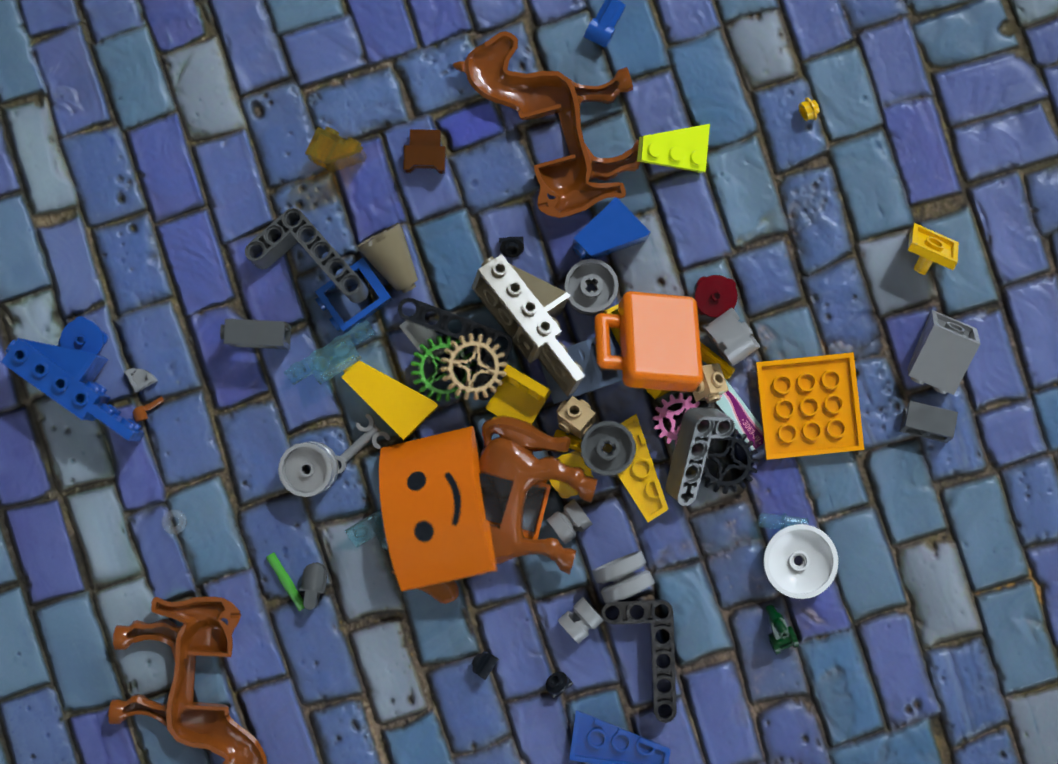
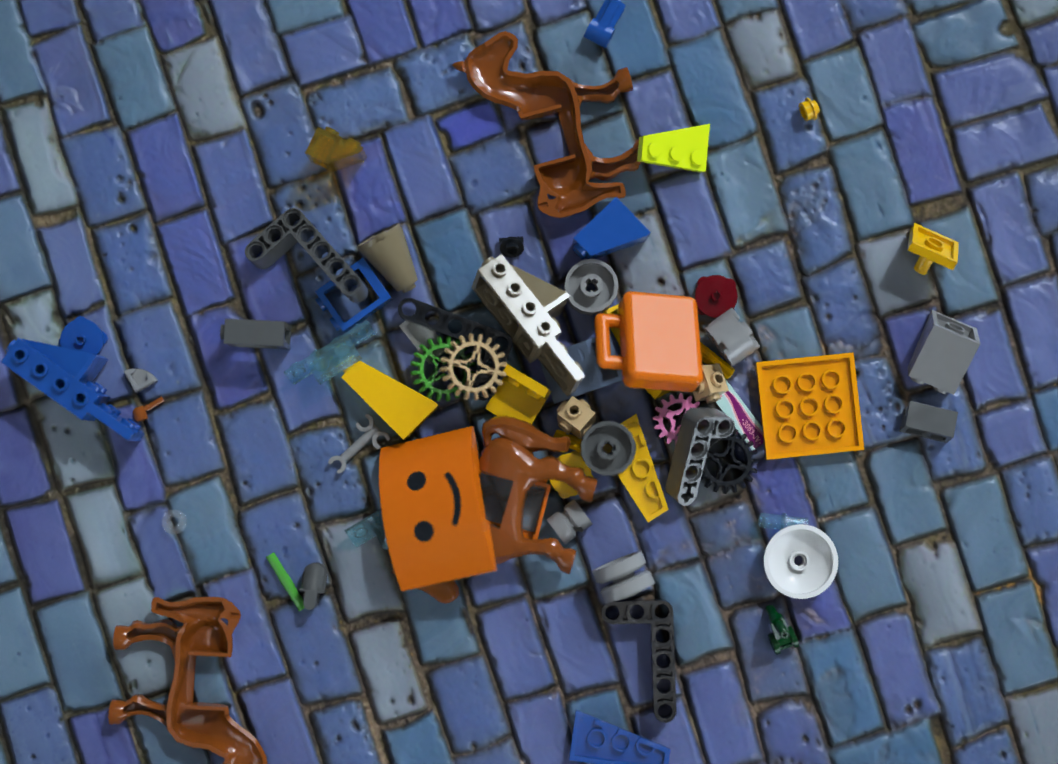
light grey wheel [278,441,339,497] -> none
reddish brown piece [403,129,446,174] -> none
black plate [472,651,499,680] -> none
black plate [545,672,573,699] -> none
light grey wheel [558,597,604,644] -> none

